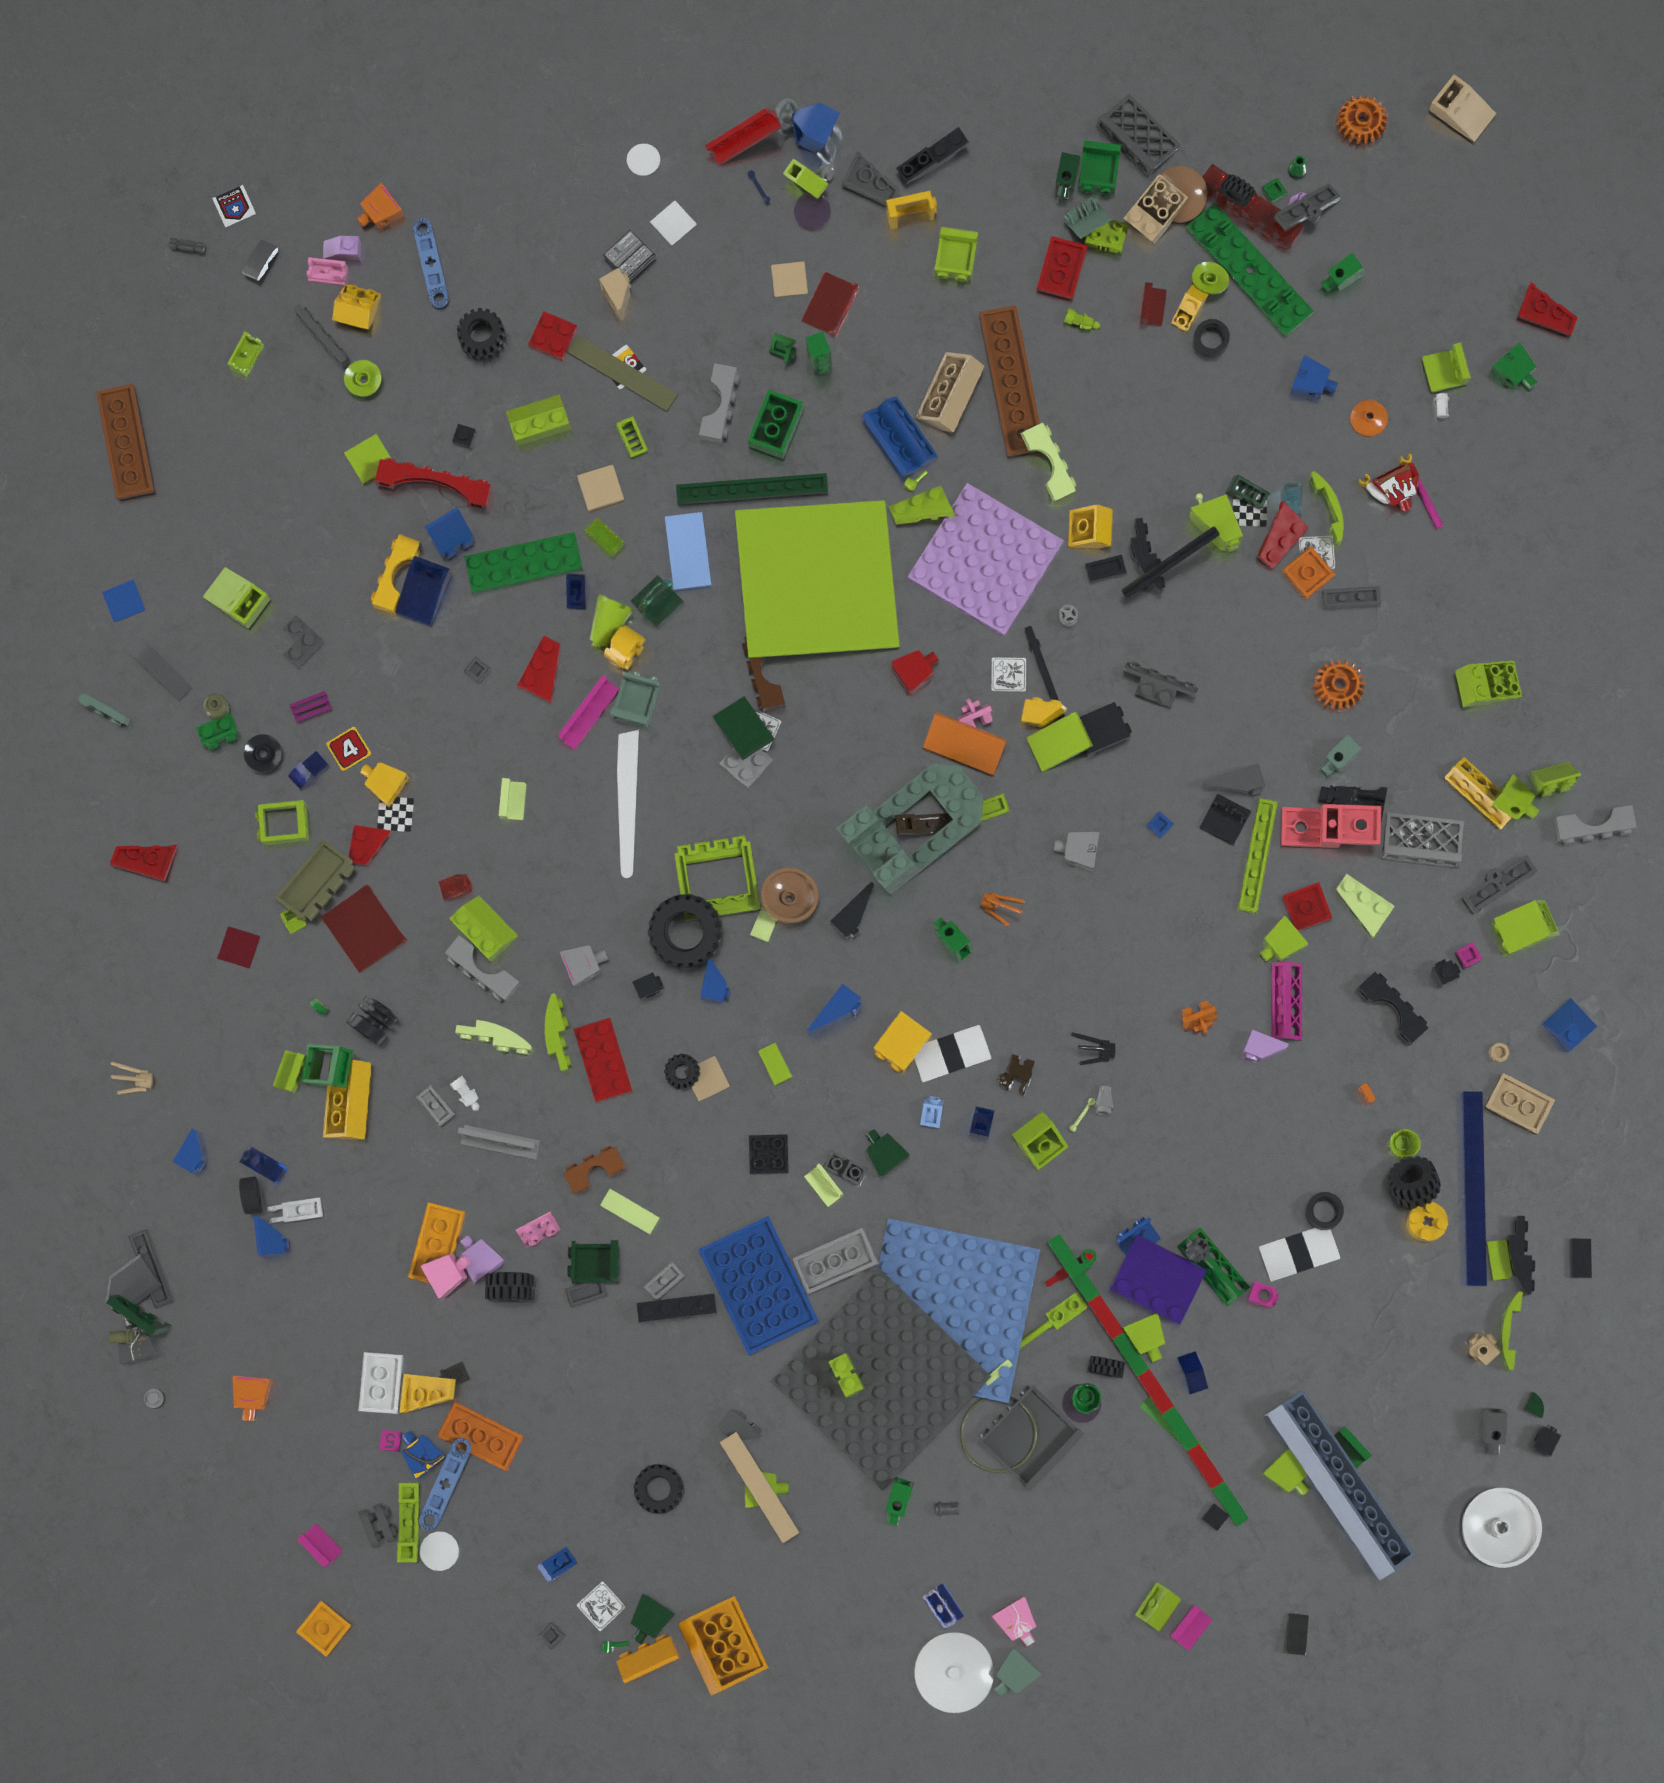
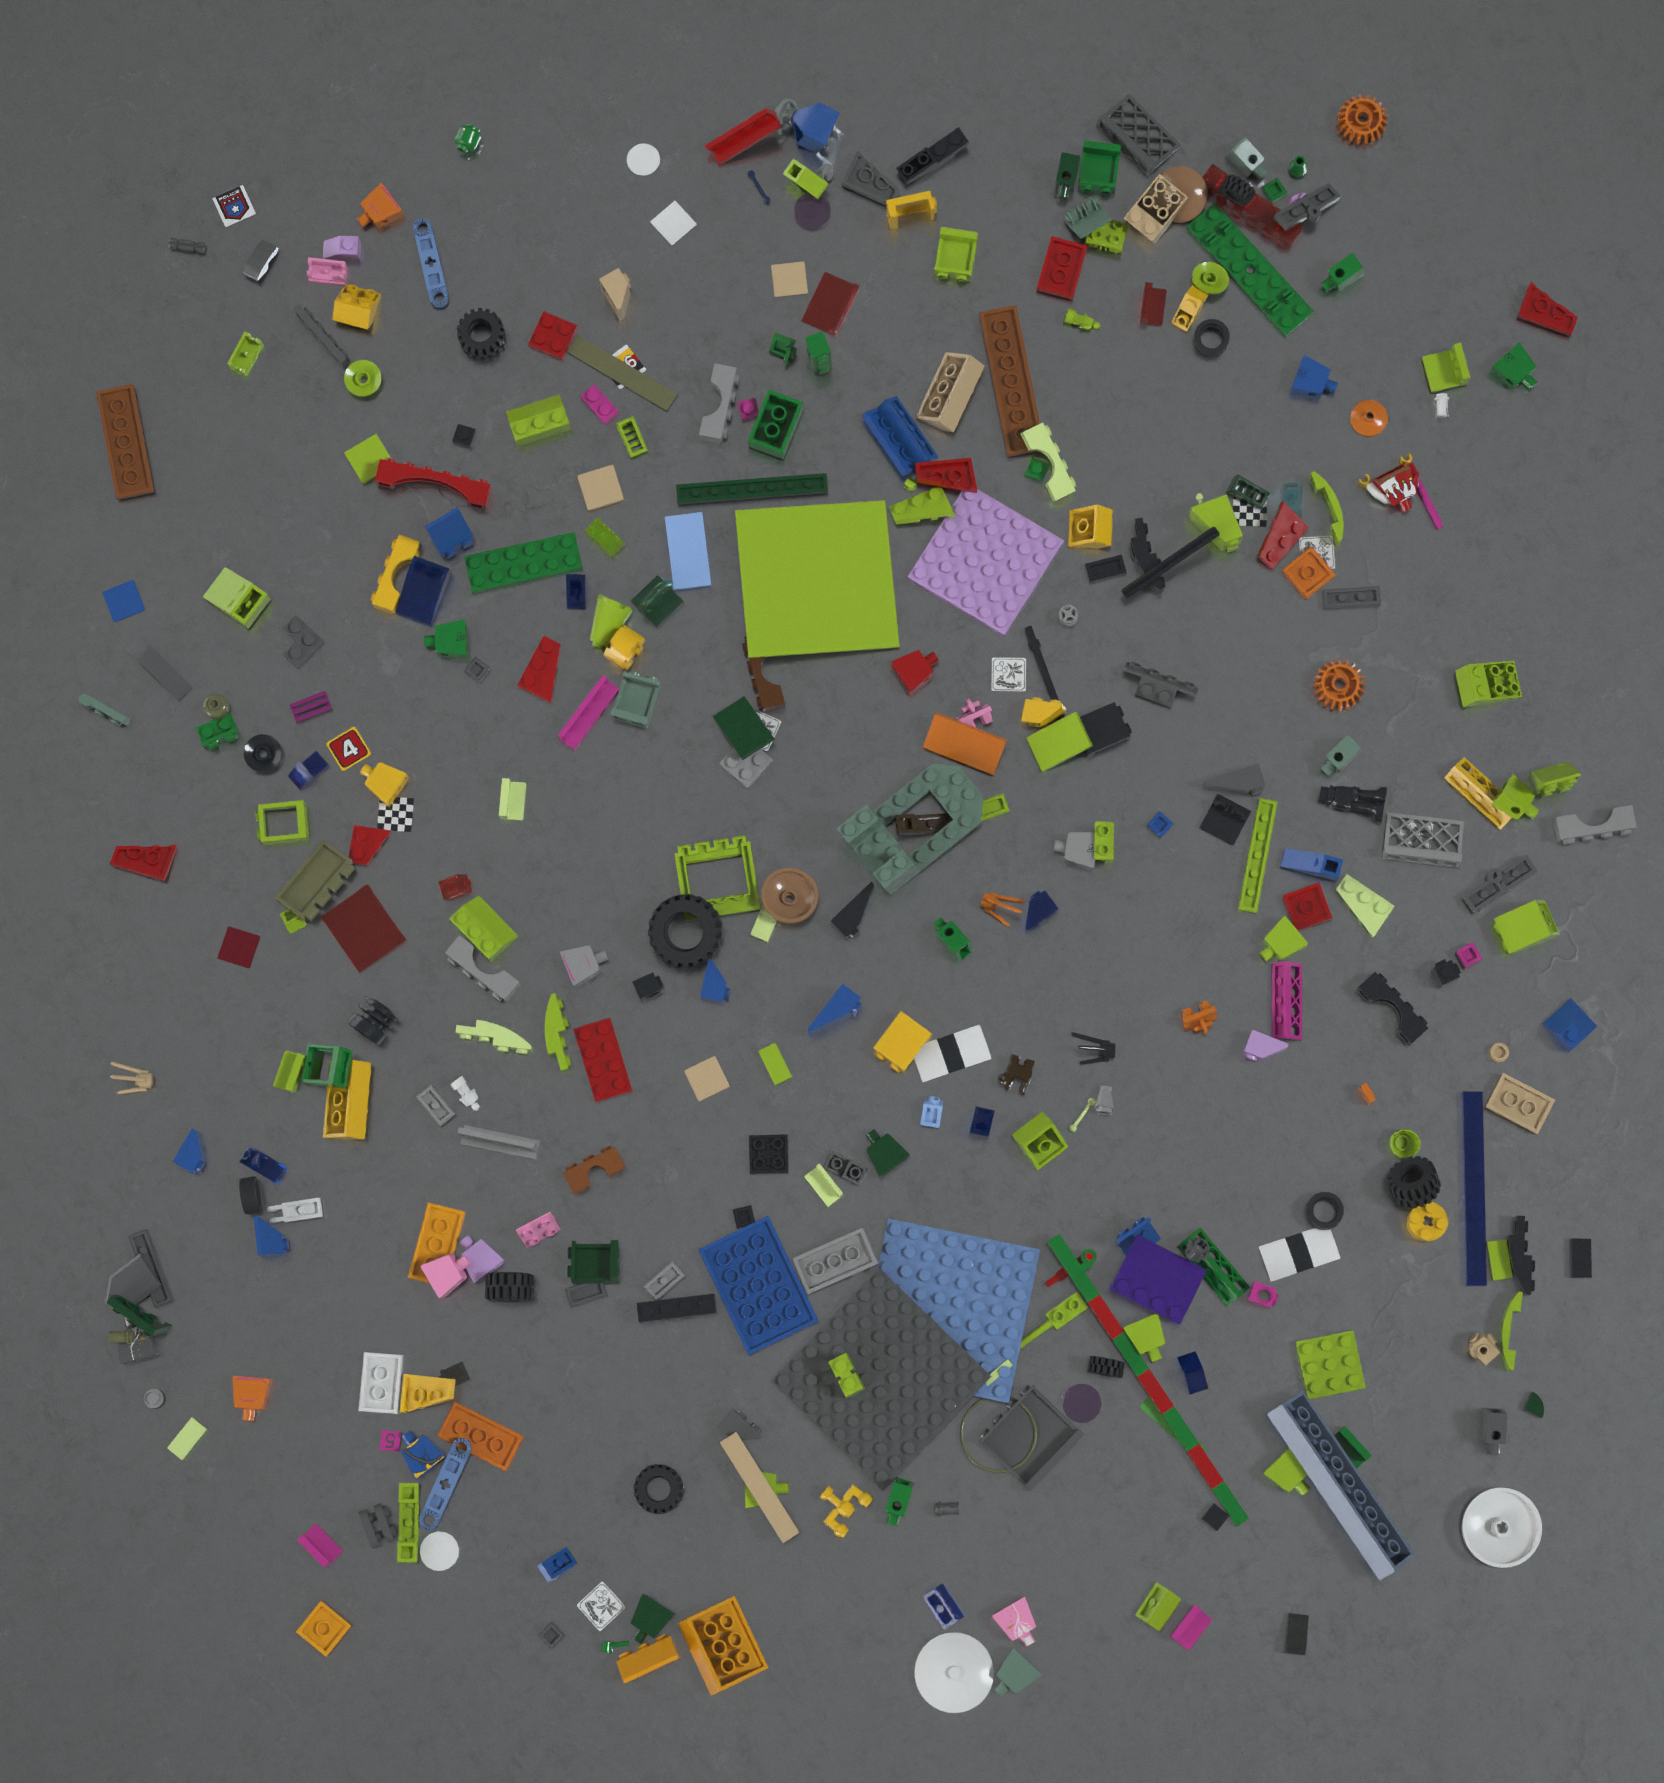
green tile [309,997,329,1015] -> none
yellowish green tile [600,1189,660,1235] -> none
light grey tile [603,230,656,281] -> none
white sticker [617,730,639,878] -> none
black tyre [664,1053,700,1089] -> none
green hair [1072,1383,1101,1414] -> none
coral bracket [1281,804,1381,848] -> none
tan slope [1429,75,1497,142] -> none
black brick [1531,1425,1561,1457] -> none
none -> yellowish green tile [167,1417,208,1460]
none -> green torso [424,620,468,659]
none -> green head [454,124,481,153]
none -> dark pink plate [580,384,619,425]
none -> black tile [733,1205,755,1229]
none -> dark pink plate [737,398,759,422]
none -> yellow piece [819,1484,874,1539]
none -> red wing [915,458,977,493]
none -> green plate [1025,457,1050,482]
none -> clear blue slope [1025,891,1059,934]
none -> lime bracket [1094,822,1114,864]
none -> sand green torso [1225,137,1268,180]
none -> blue slope [1281,848,1343,882]
none -> lime plate [1295,1330,1366,1400]

